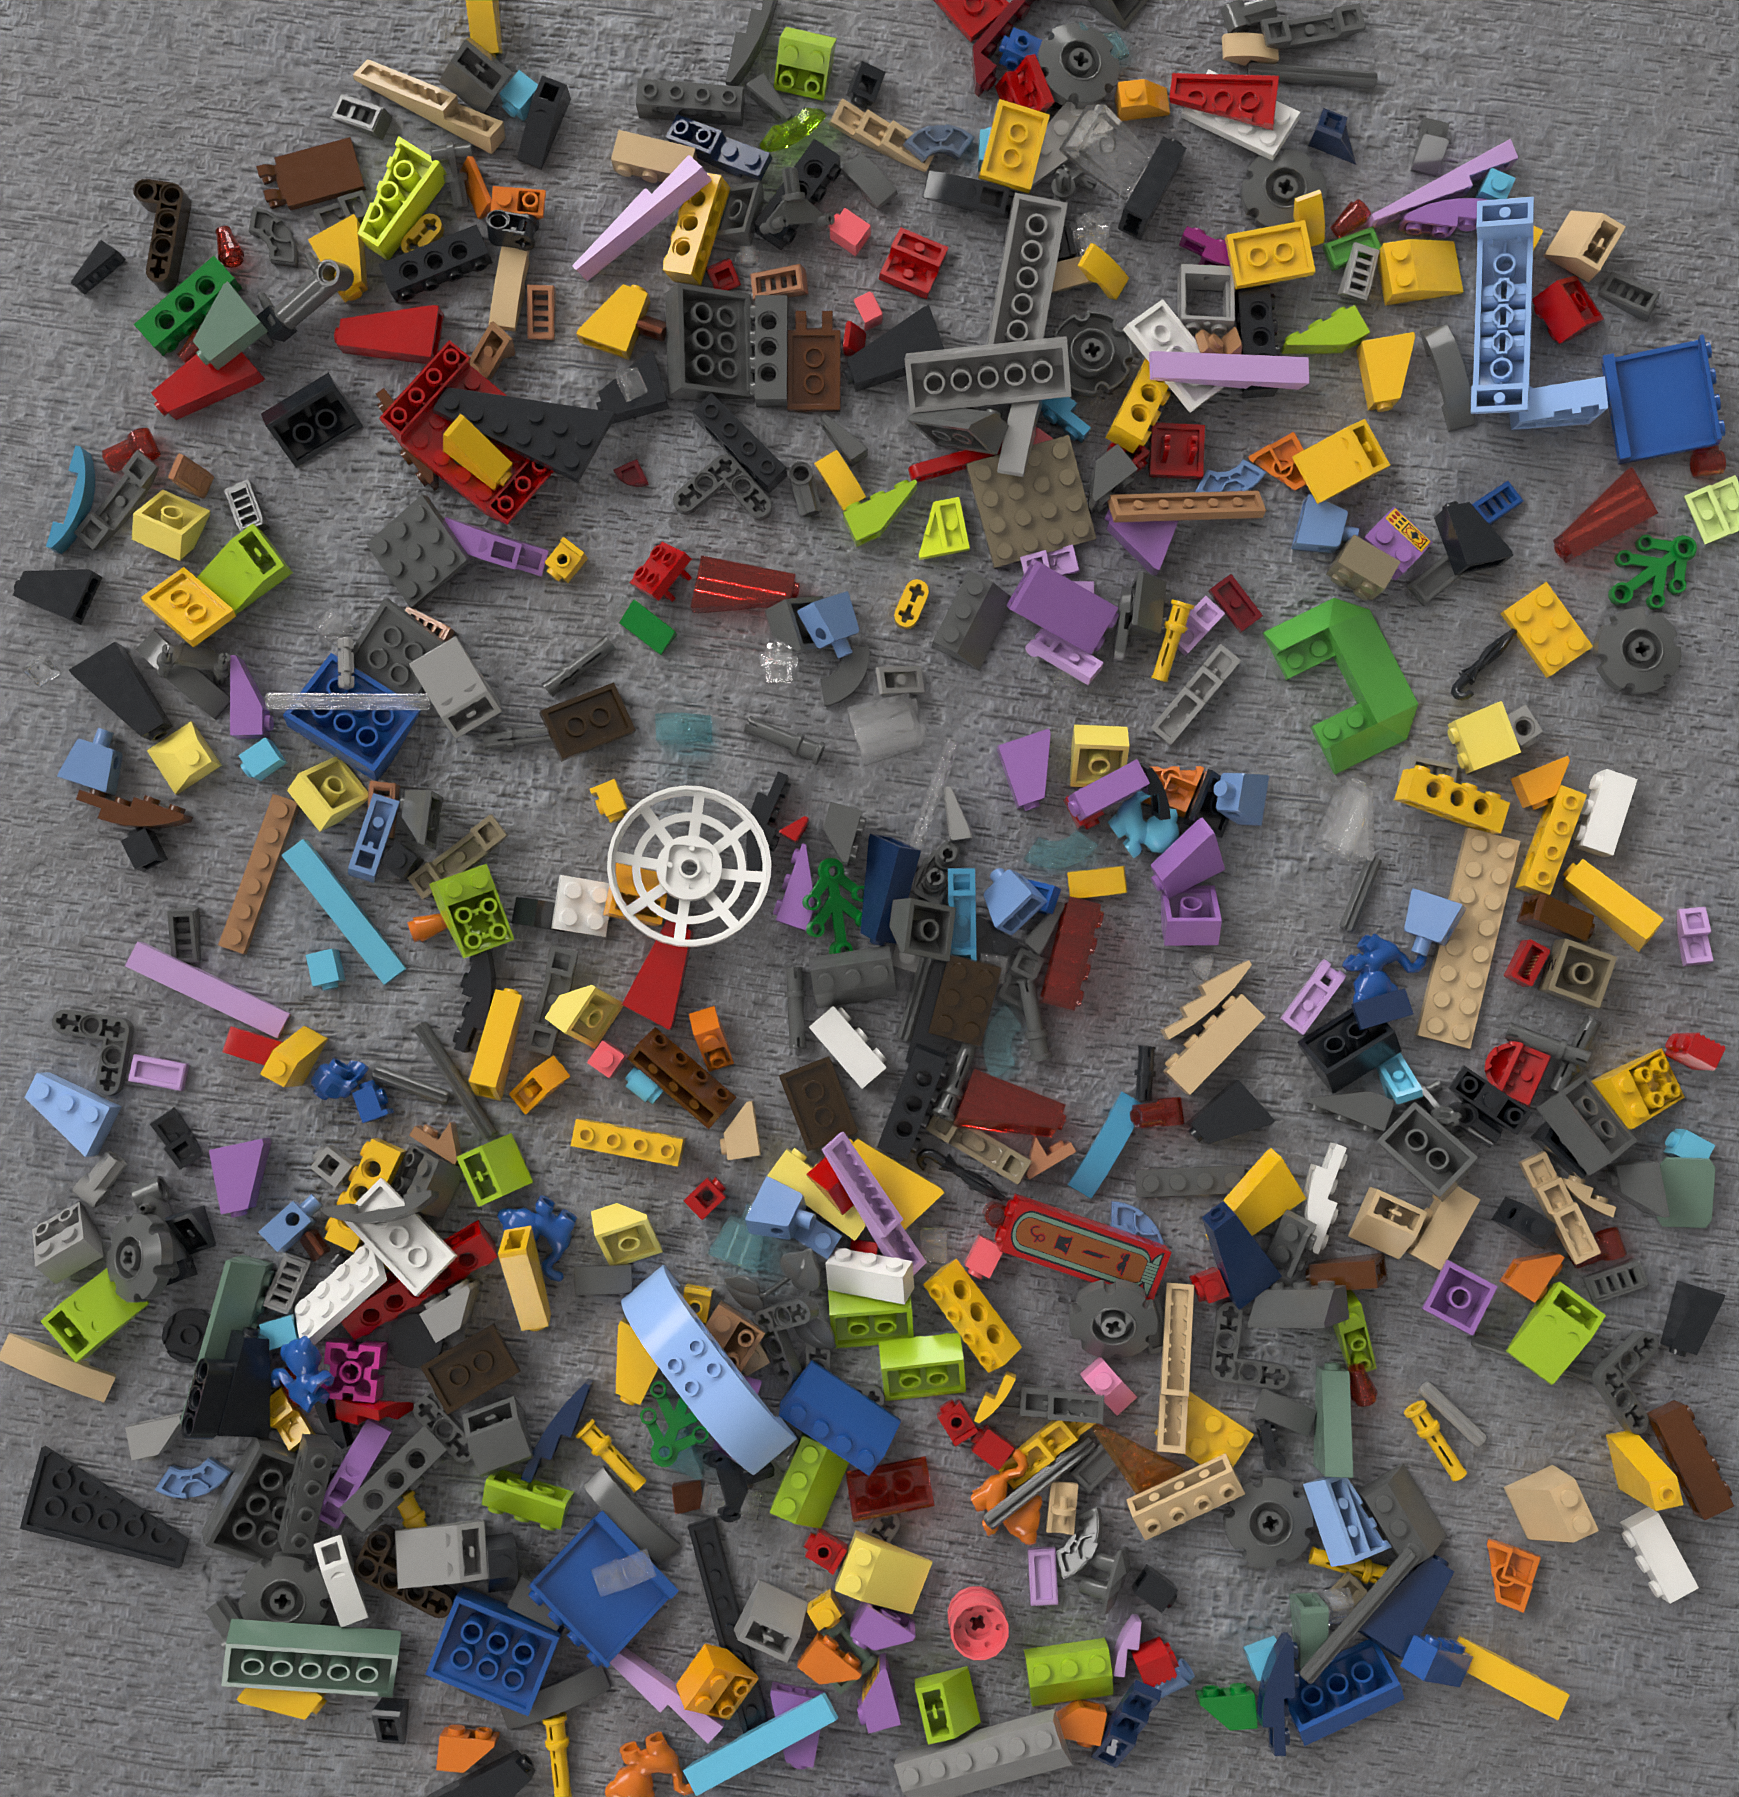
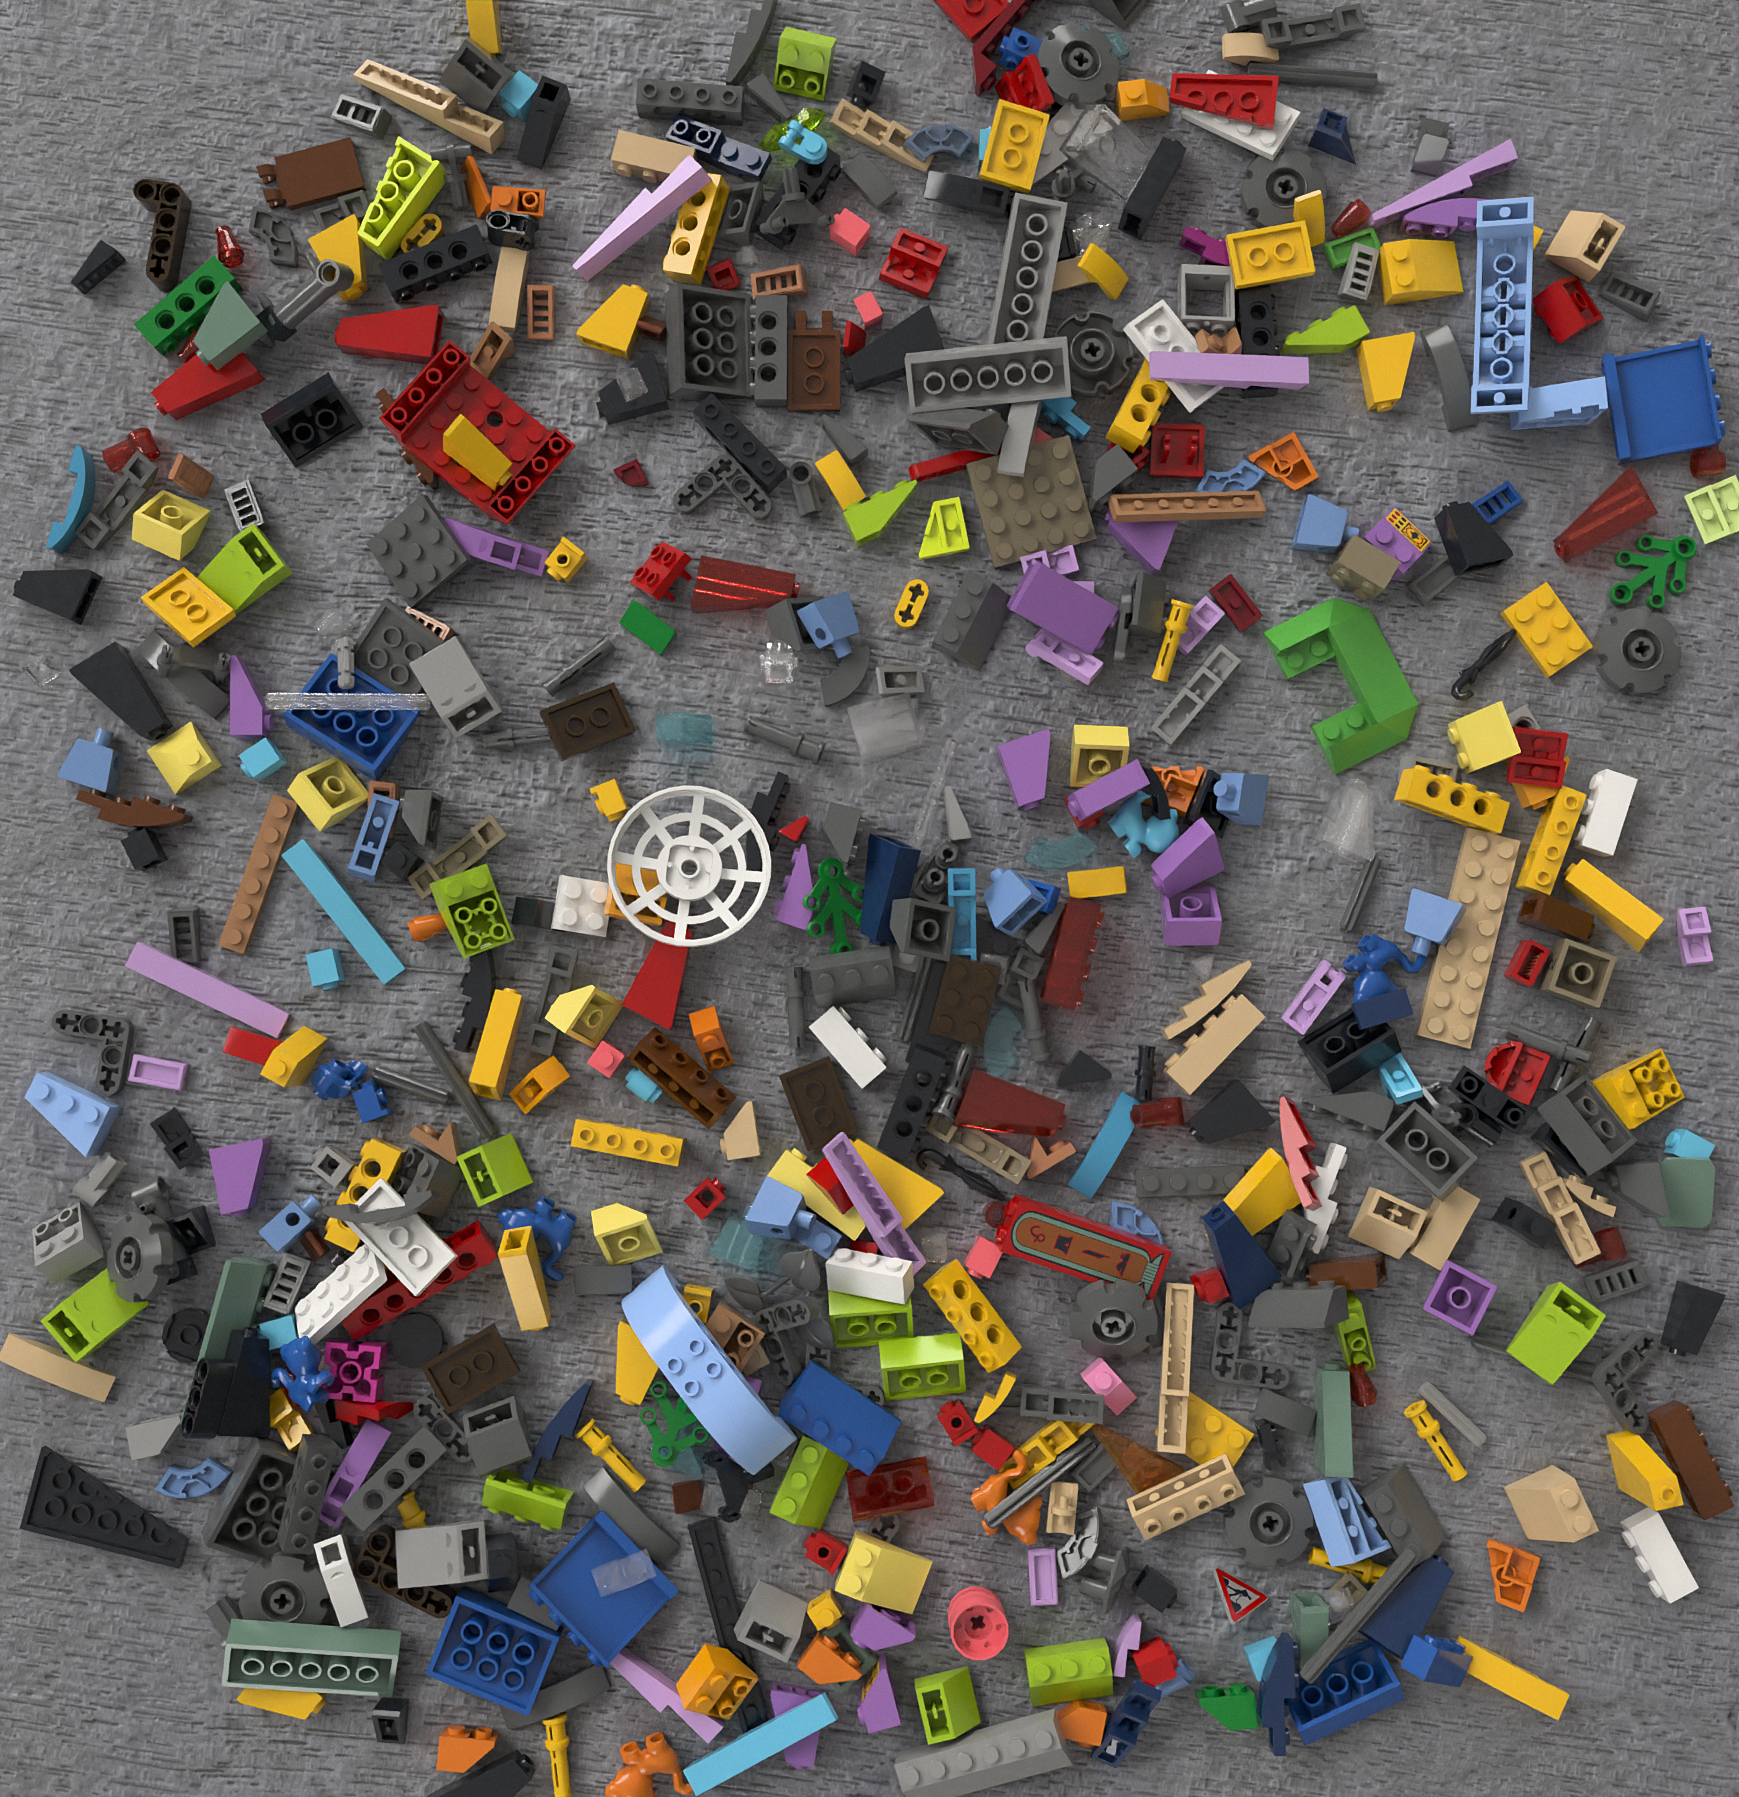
light grey slope [419,1279,480,1343] -> none
black wing [433,387,615,483] -> none
yellow slope [1292,419,1390,504] -> none
medium azure brick [1475,168,1516,200] -> none
orange slope [1499,1252,1565,1303] -> none
red brick [1665,1032,1726,1071] -> none
none -> medium azure plate [778,120,828,165]
none -> black slope [1055,1050,1112,1086]
none -> piece [1213,1567,1268,1625]
none -> slope [1279,1096,1322,1211]
none -> red slope [1506,726,1569,789]

